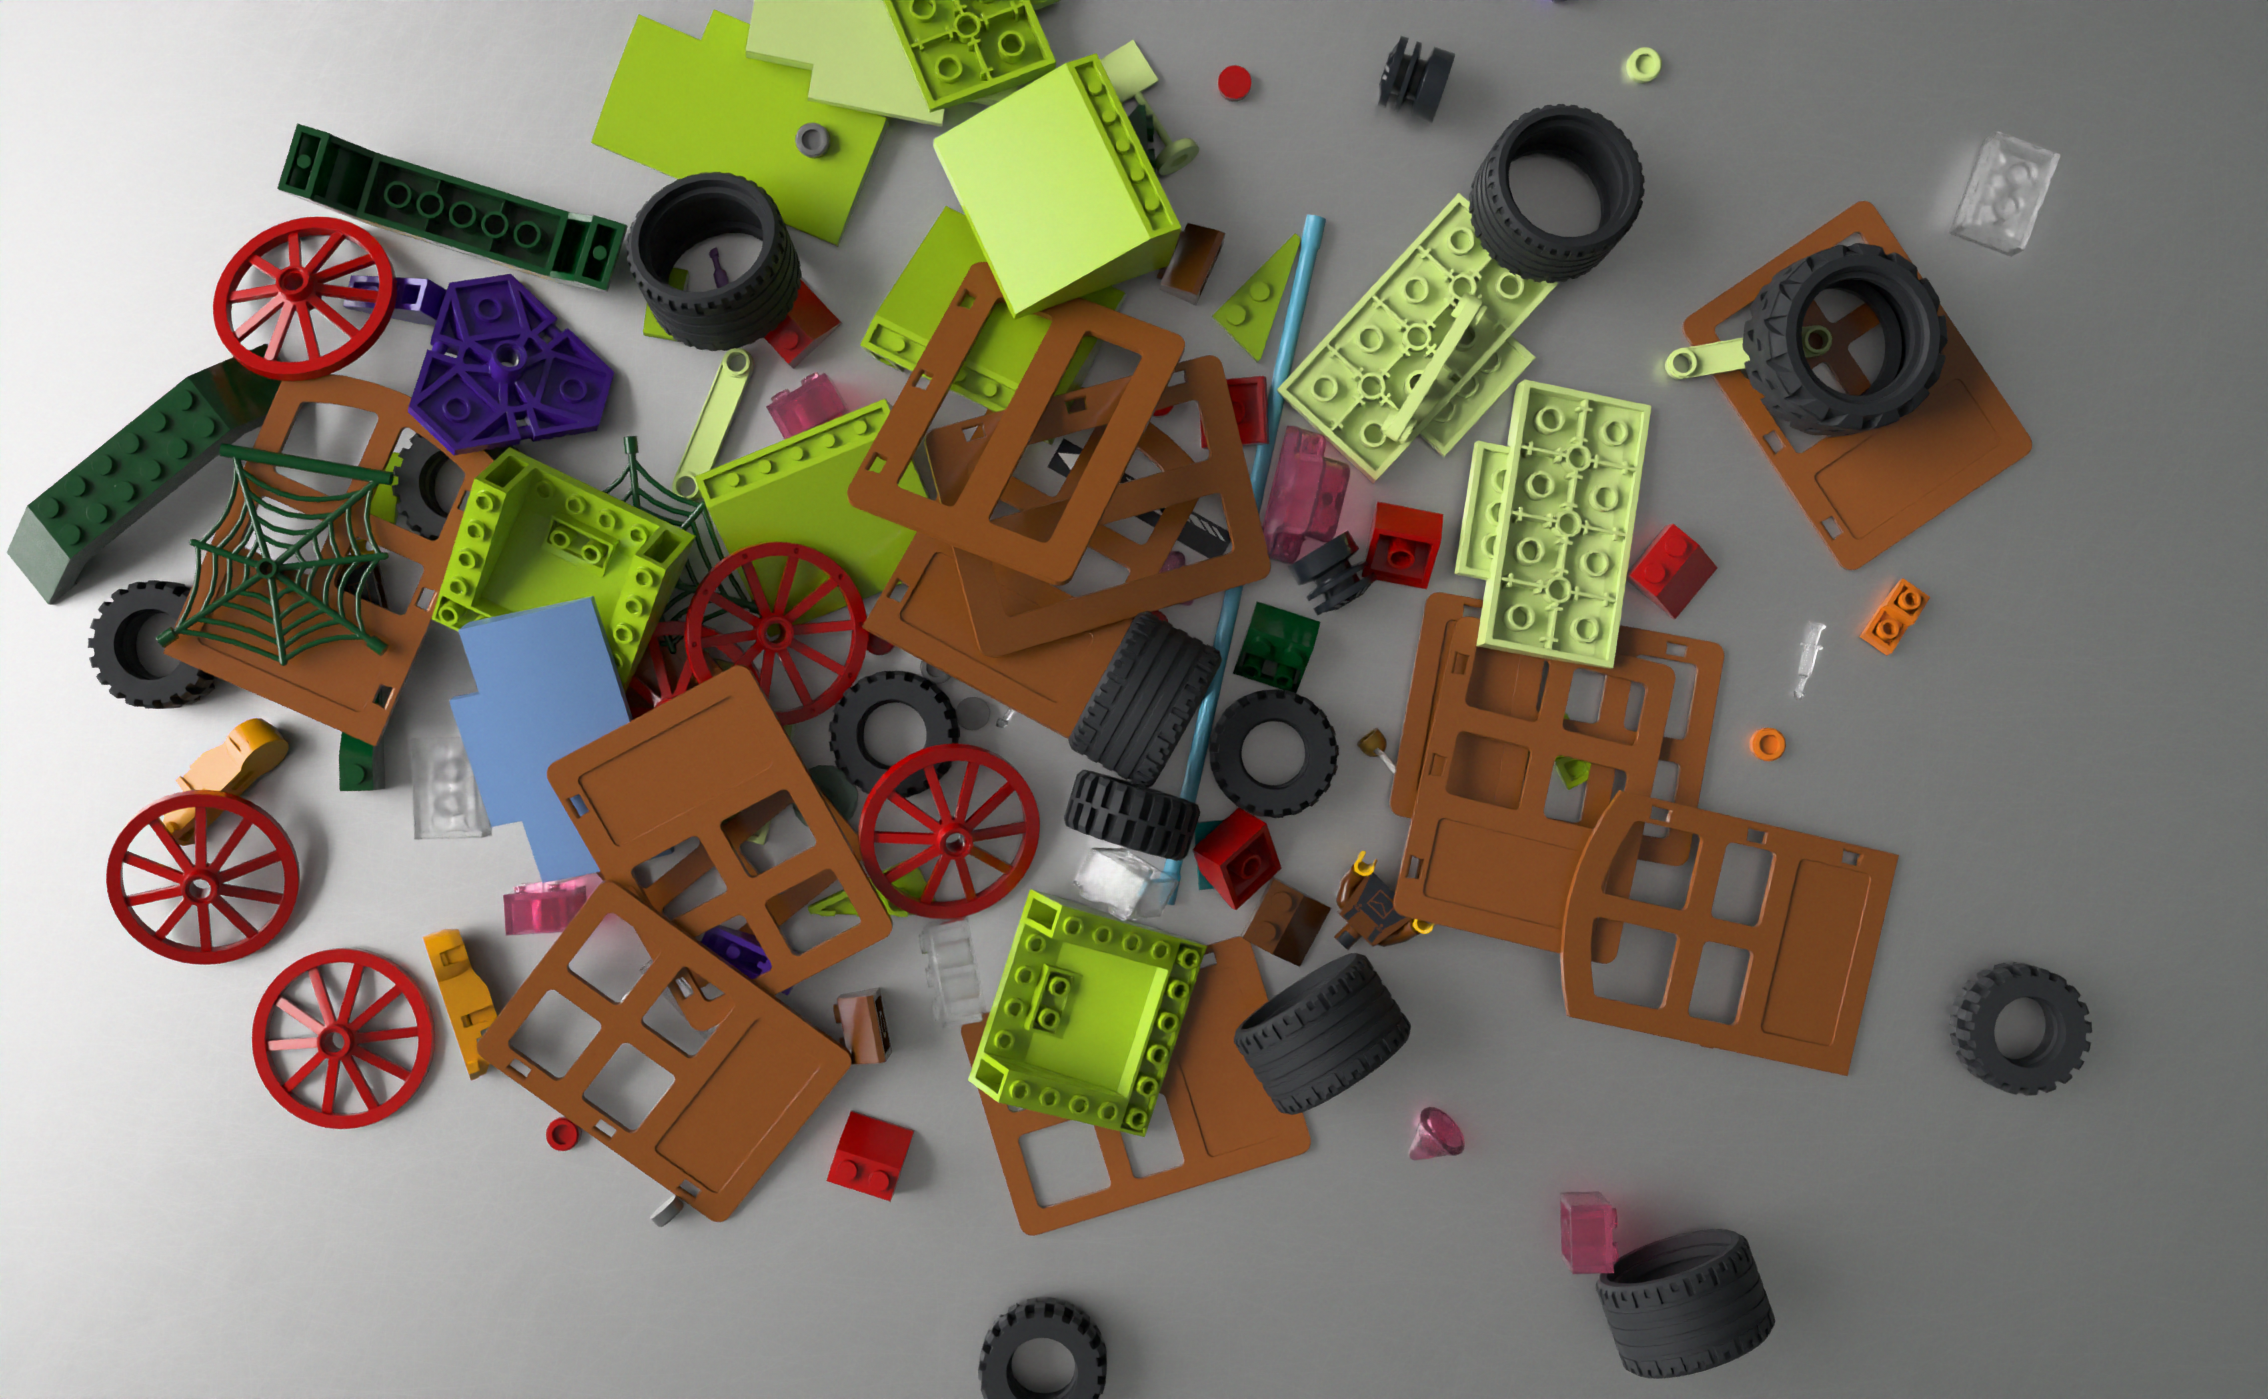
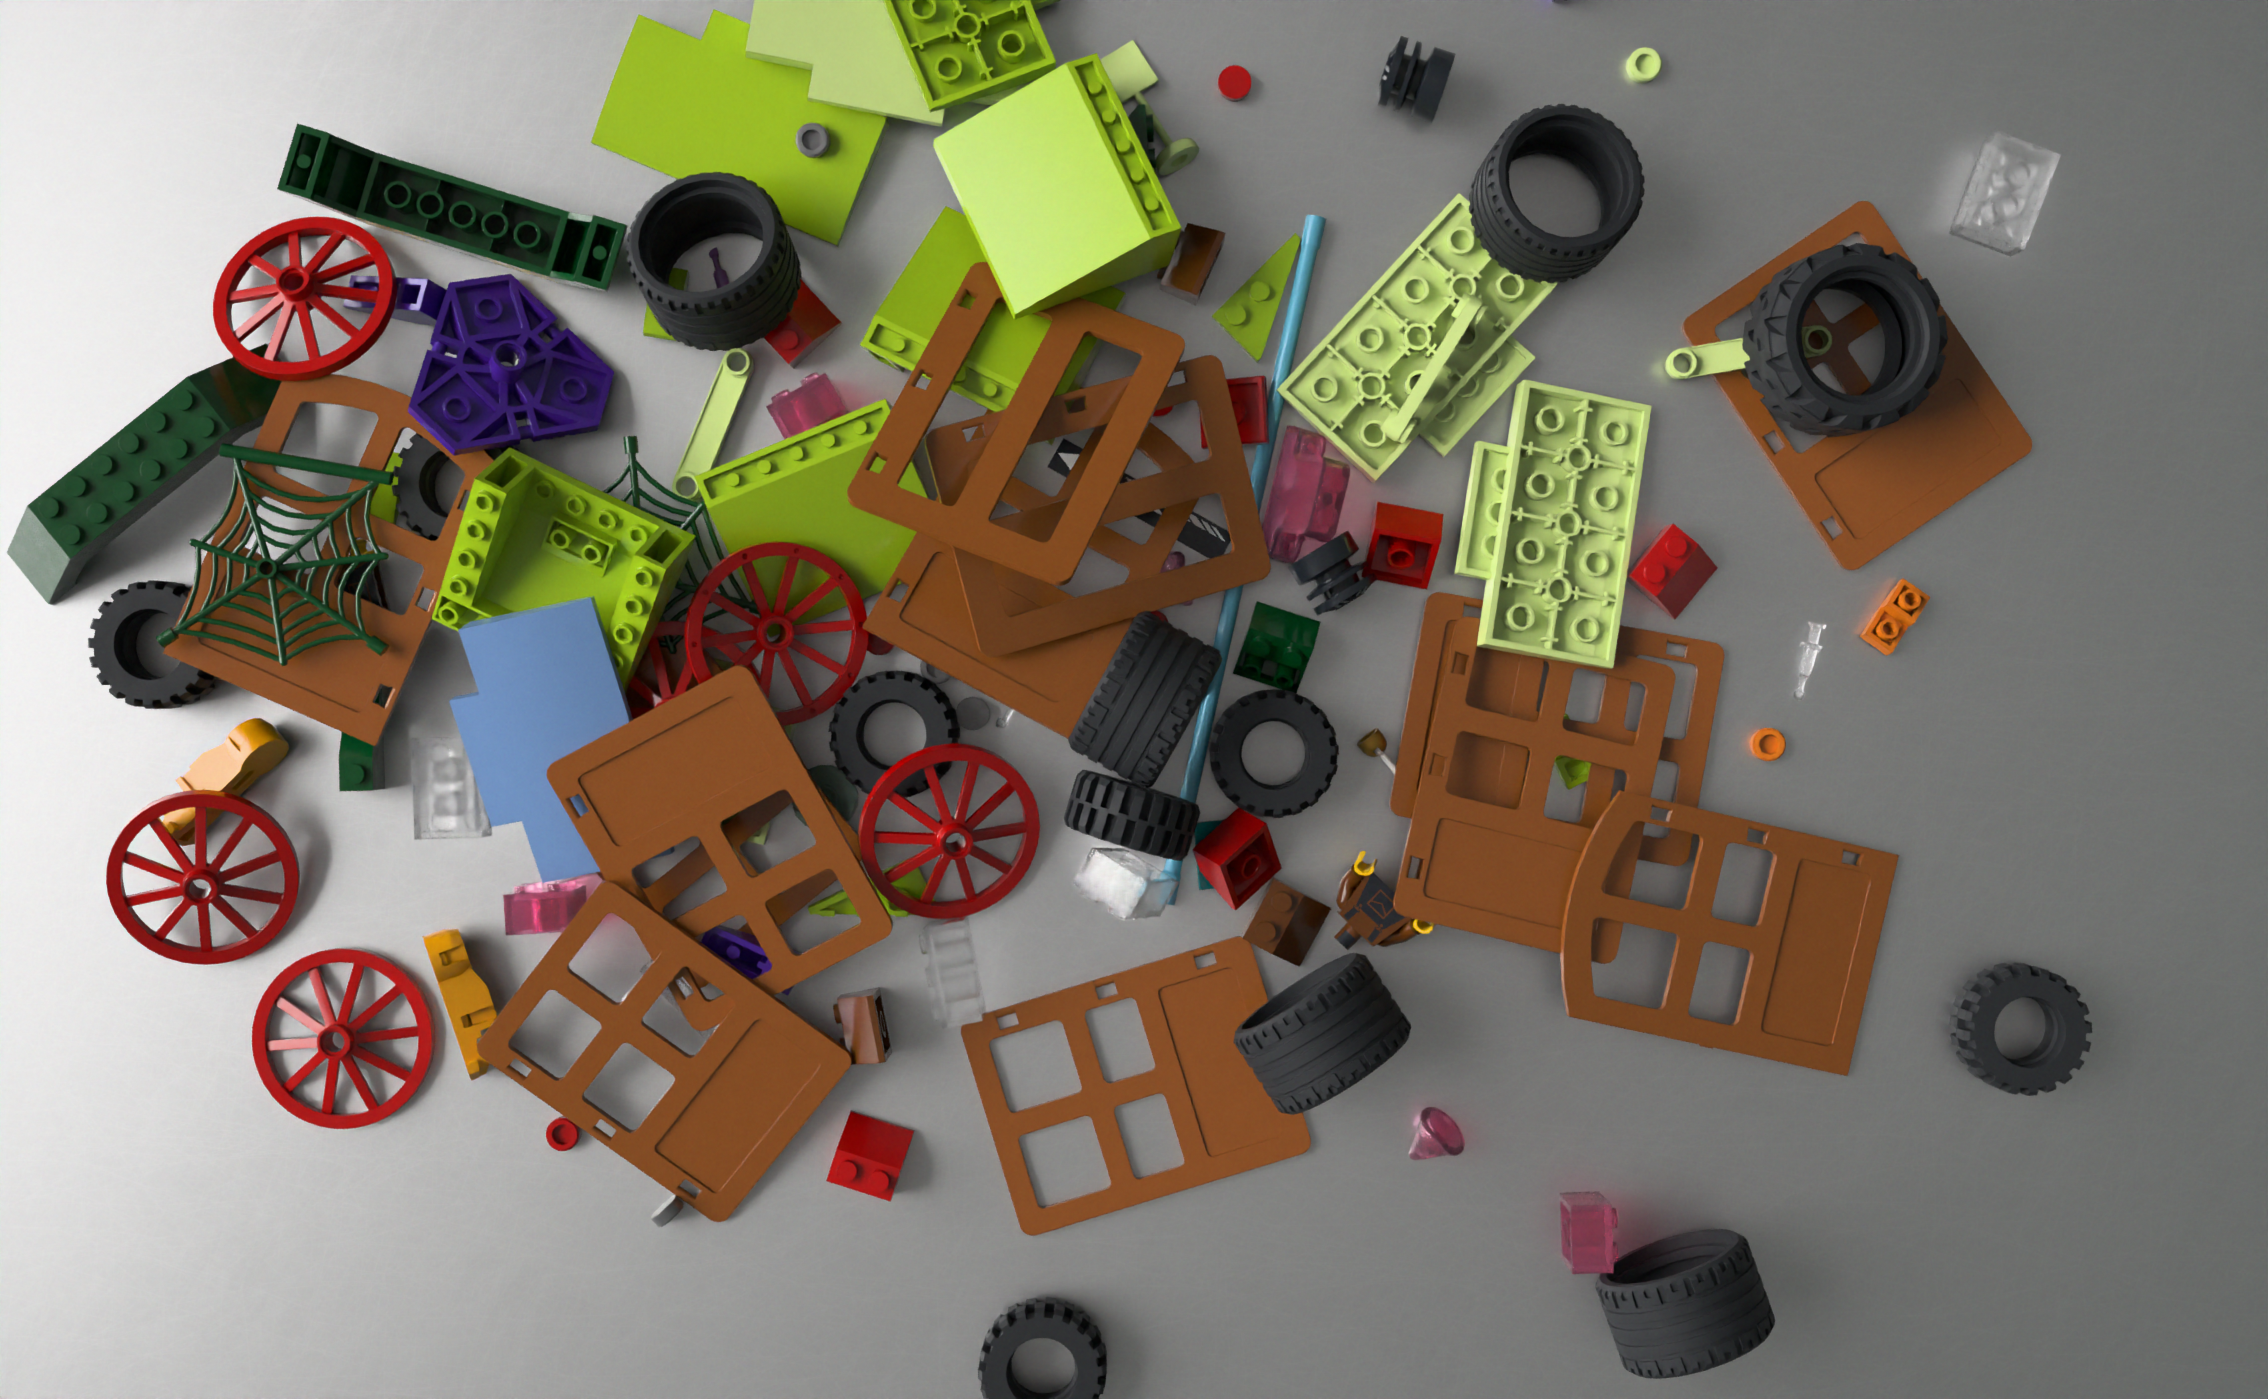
lime slope [968,889,1207,1137] -> none

